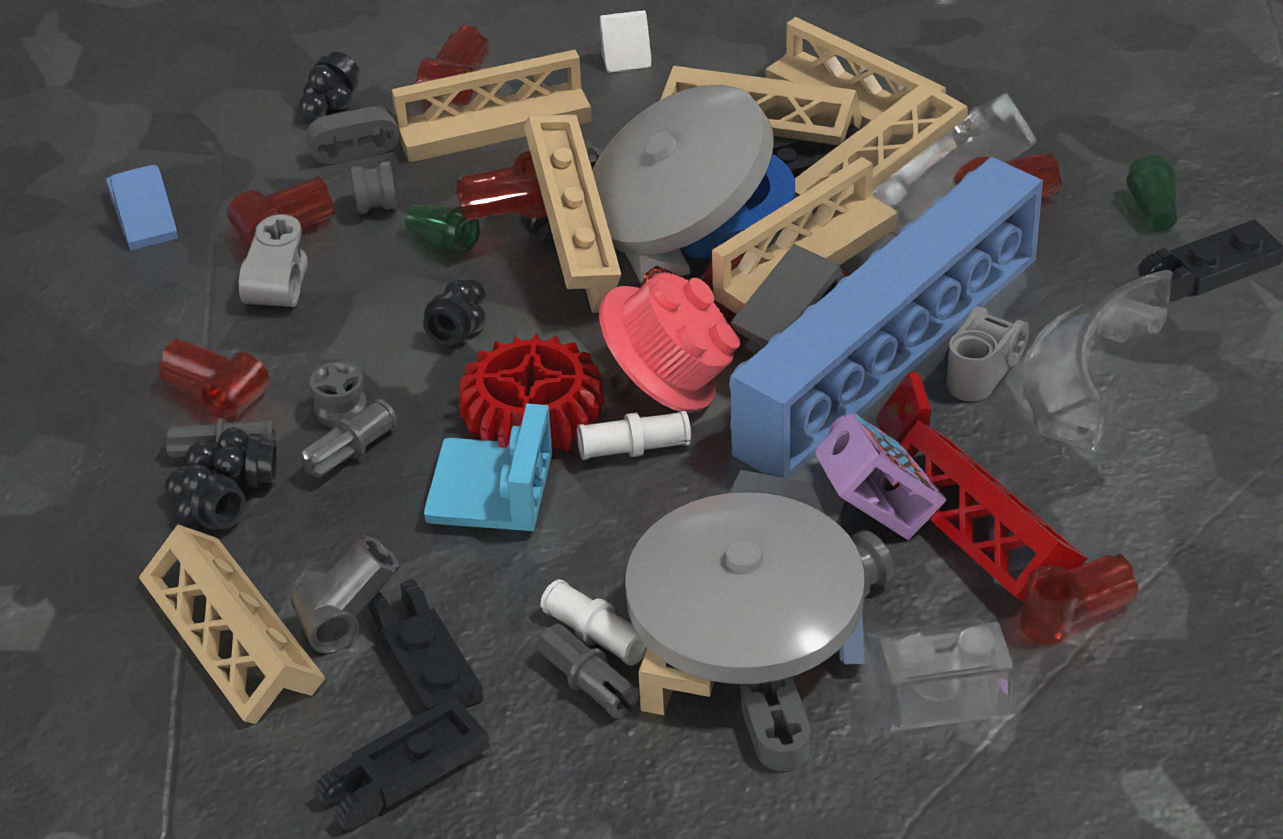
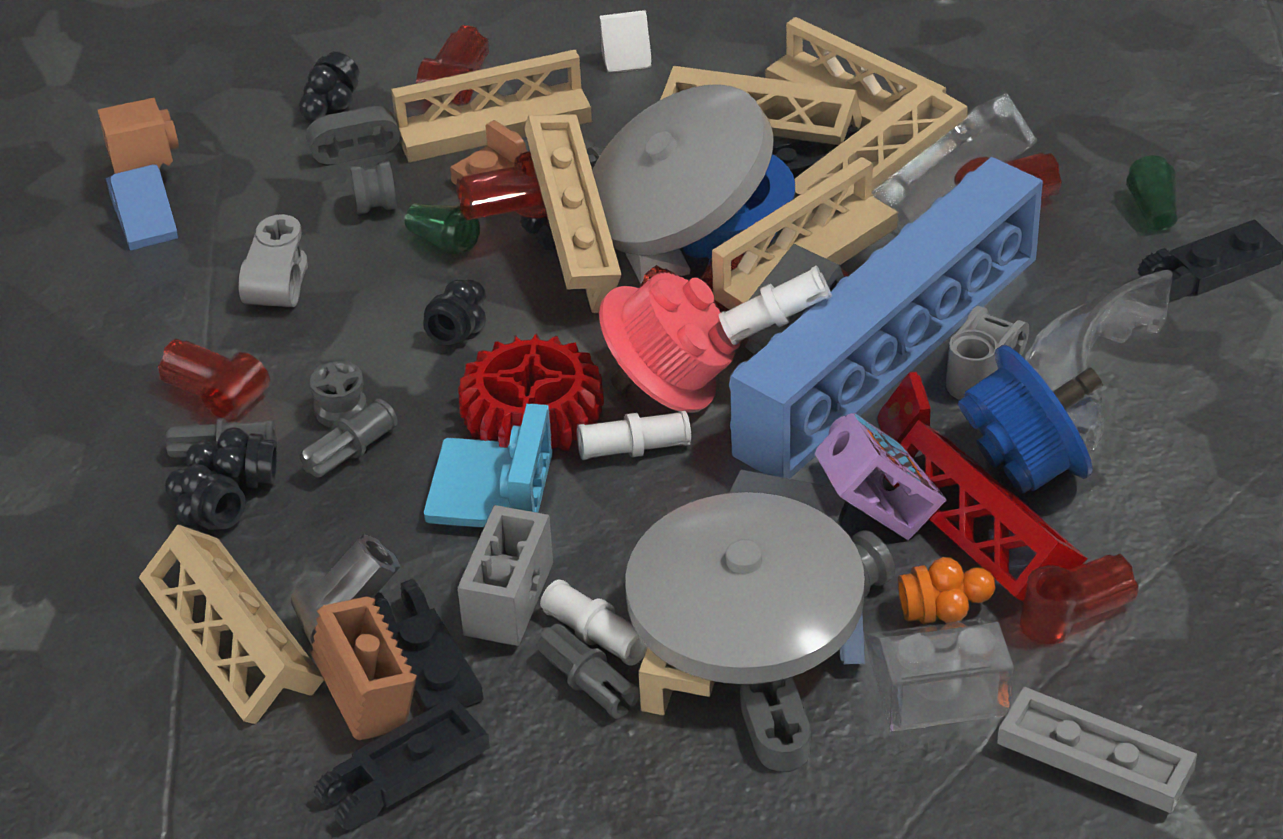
clear red piece [227,176,335,249] -> none
none -> nougat brick [98,98,179,174]
none -> nougat brick [310,596,417,741]
none -> nougat bracket [450,120,527,204]
none -> light grey brick [457,505,553,646]
none -> white pin [718,266,832,345]
none -> orange piece [898,557,996,624]
none -> blue piece [958,345,1103,494]
none -> light grey plate [997,687,1197,813]

